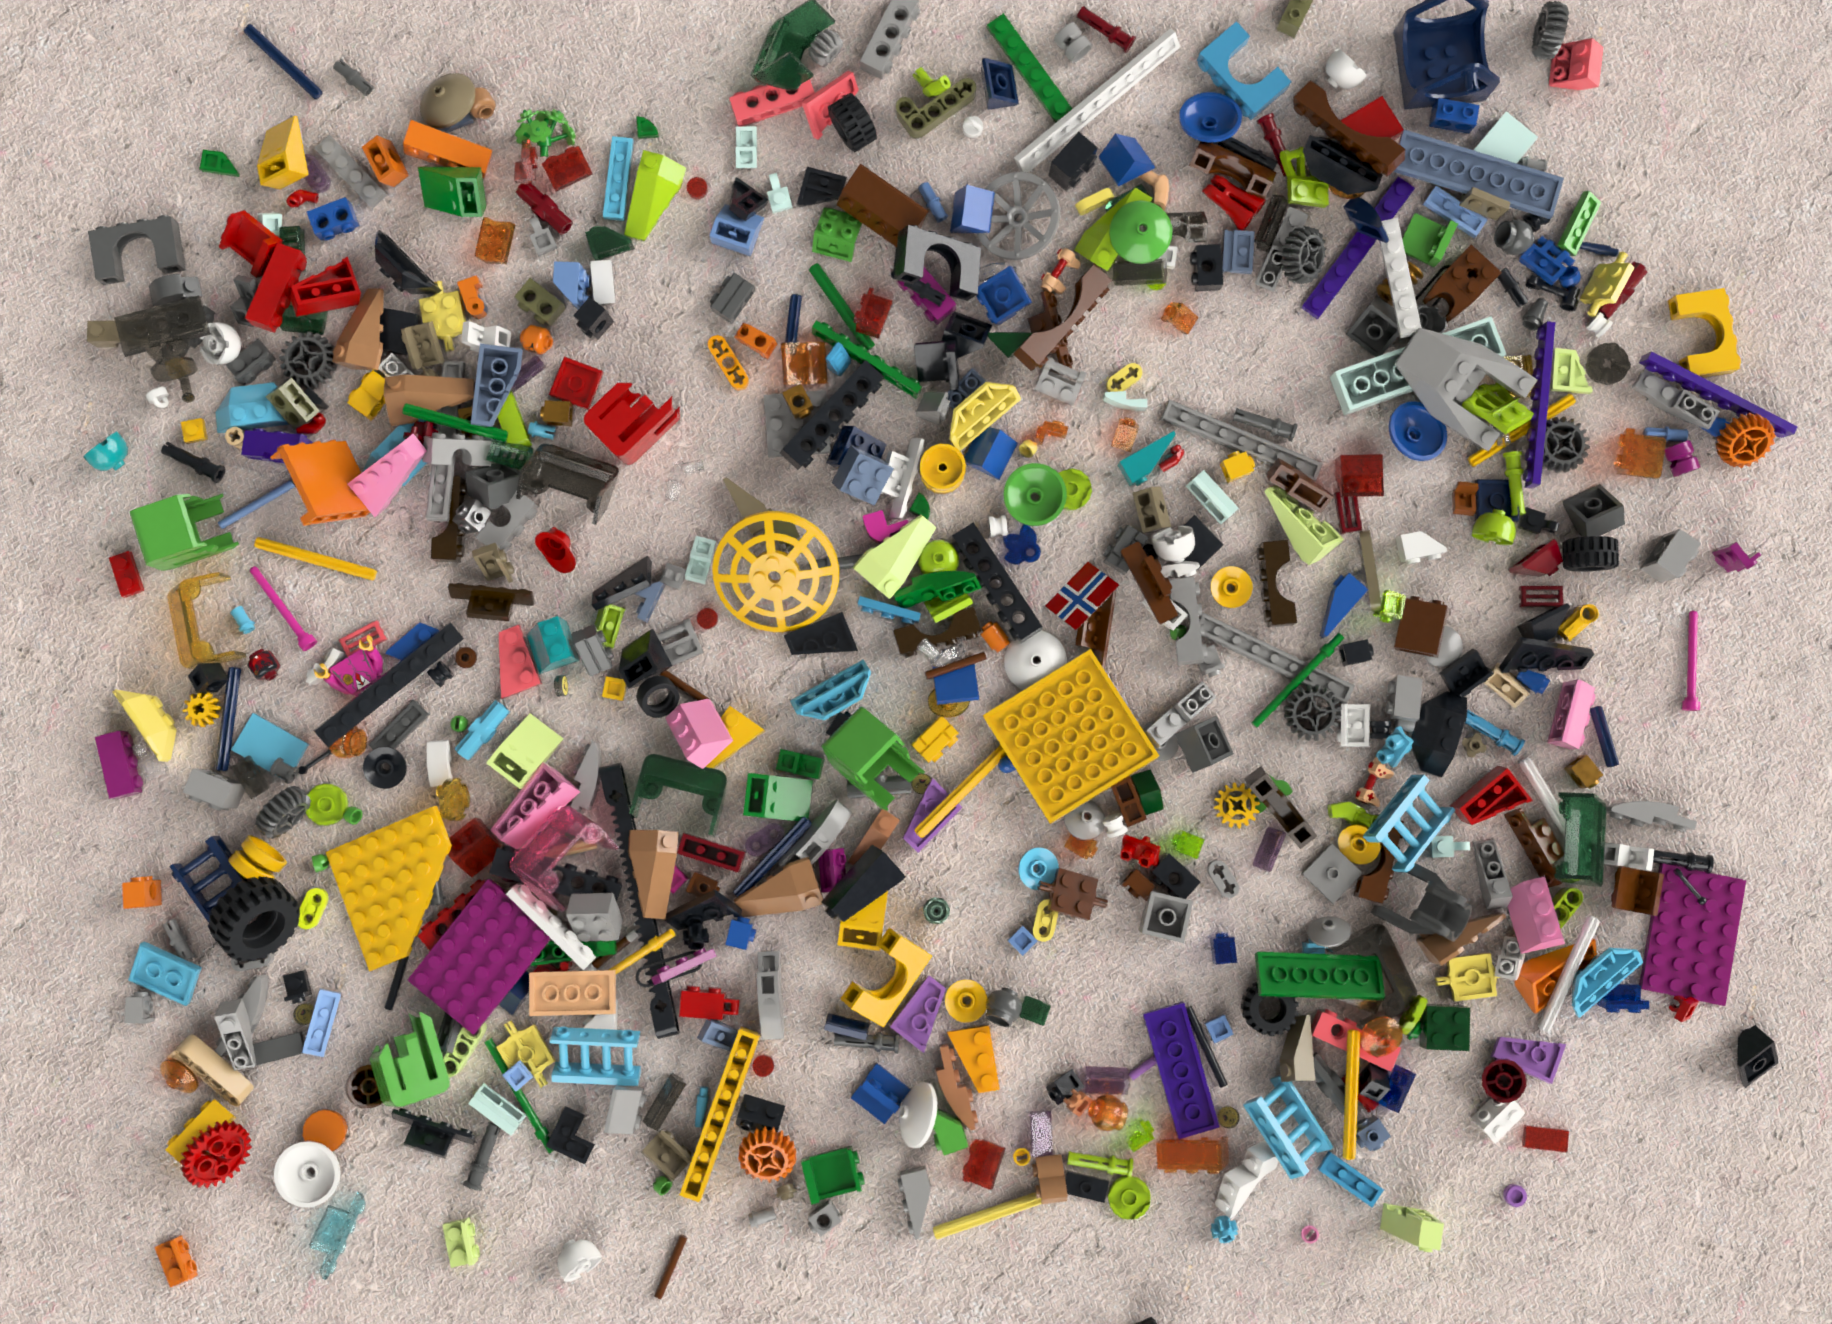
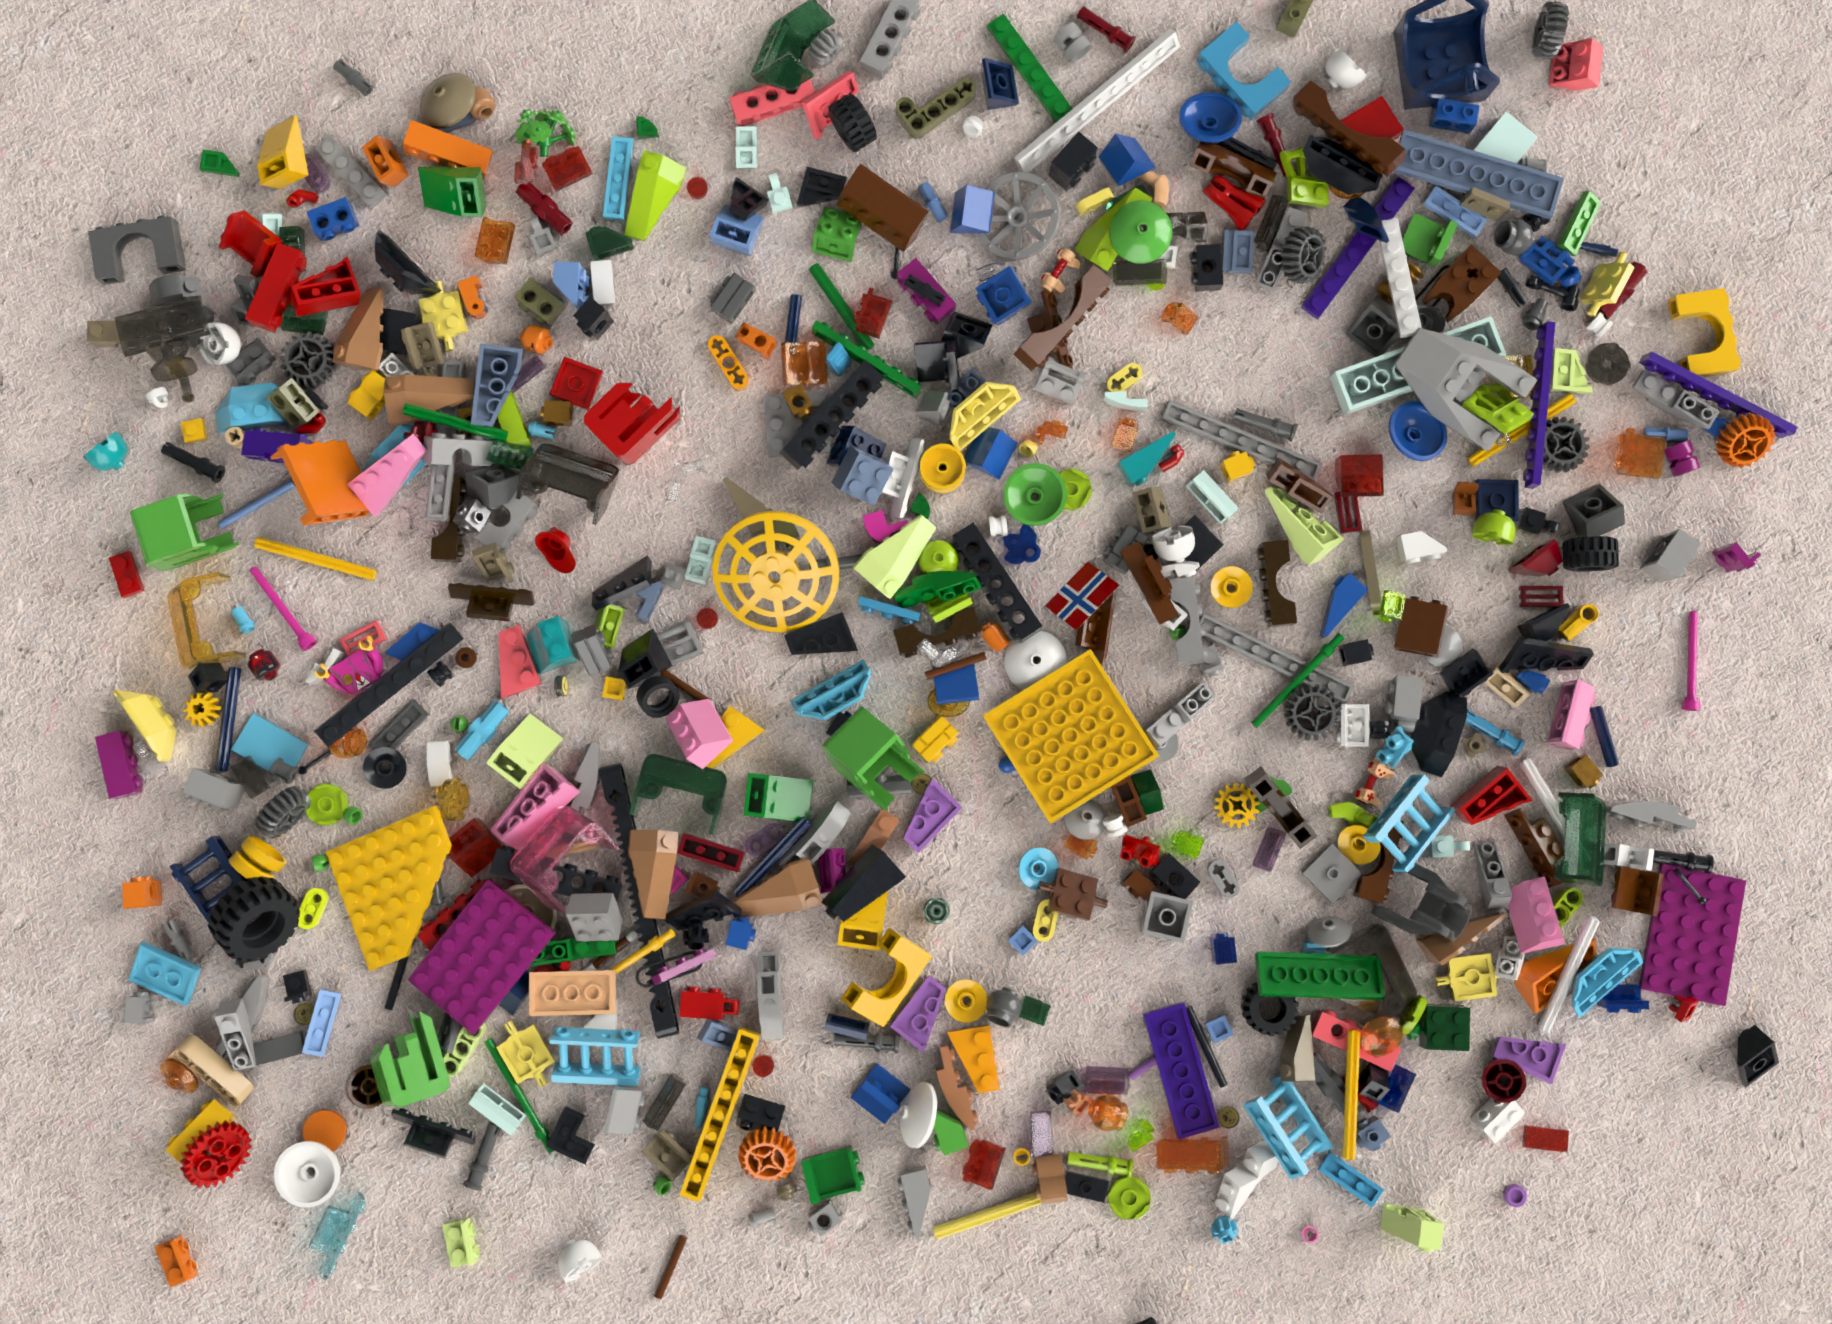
dark blue axle [243,24,323,100] -> none
white brick [461,321,511,352] -> none
light blue tile [502,1060,534,1092] -> none
white plate [506,882,596,970] -> none
green slope [776,749,825,780] -> none
arch [894,225,981,301] -> none
lime arm [913,67,951,98] -> none
yellow axle [914,745,1007,838] -> none
dark green slope [988,332,1033,358] -> none
dark grey slope [1175,716,1234,773] -> none
lime pin [1502,451,1526,516] -> none

